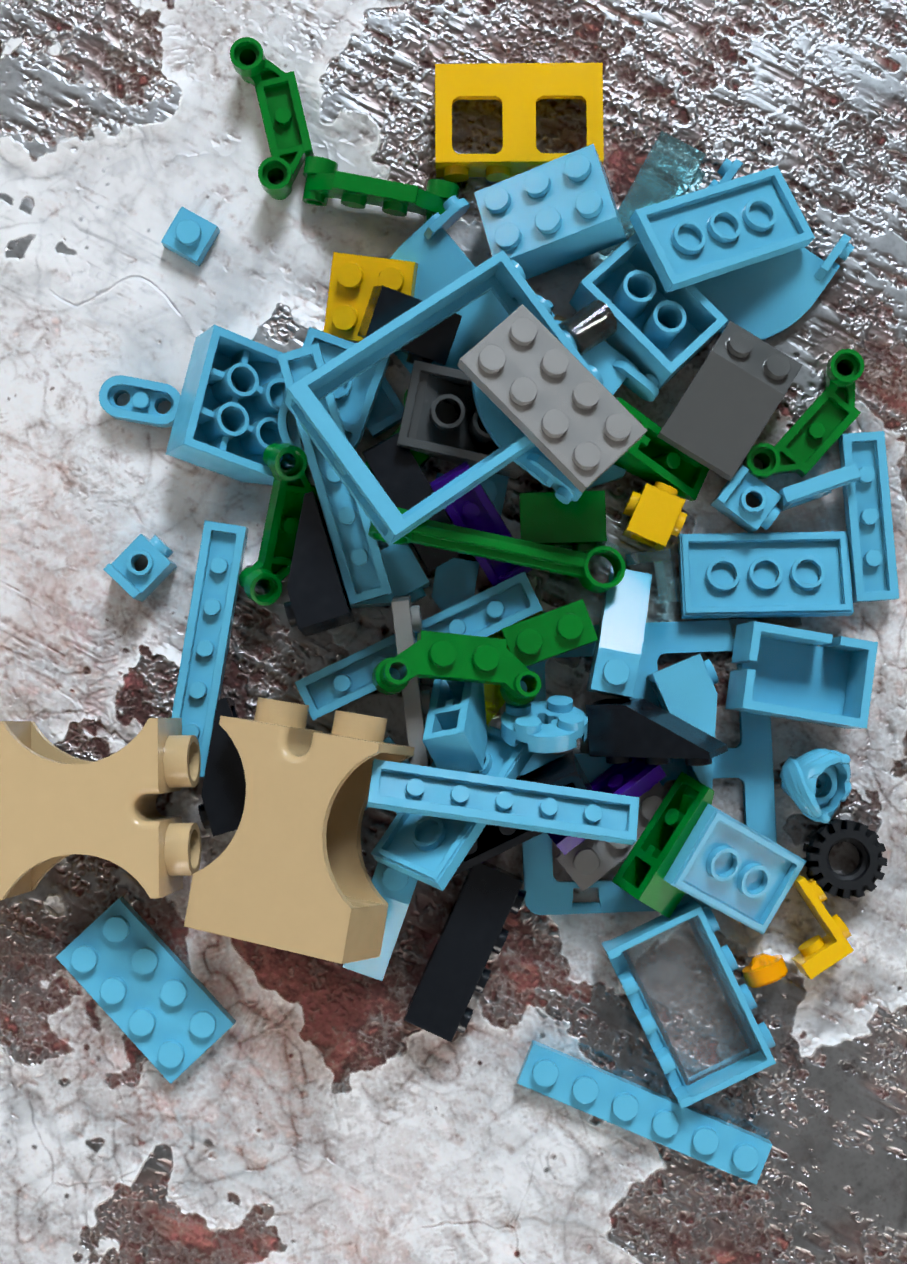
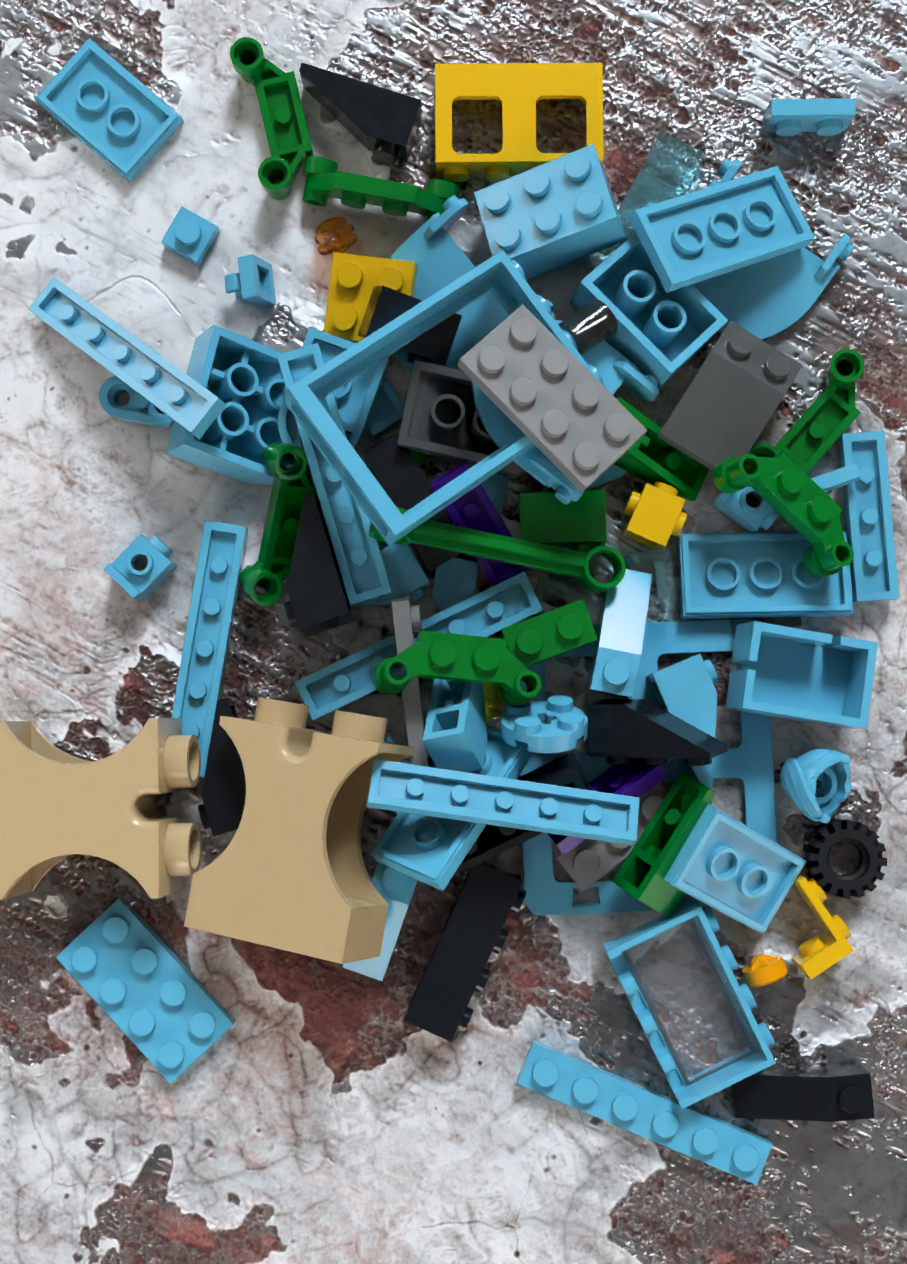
none -> medium azure plate [28,277,226,440]
none -> medium azure tile [35,38,184,182]
none -> medium azure tile [224,254,276,308]
none -> black slope [299,63,422,162]
none -> clear orange plate [315,217,358,255]
none -> green plate [712,452,854,578]
none -> black slope [731,1062,875,1122]
none -> medium azure plate [763,98,856,137]

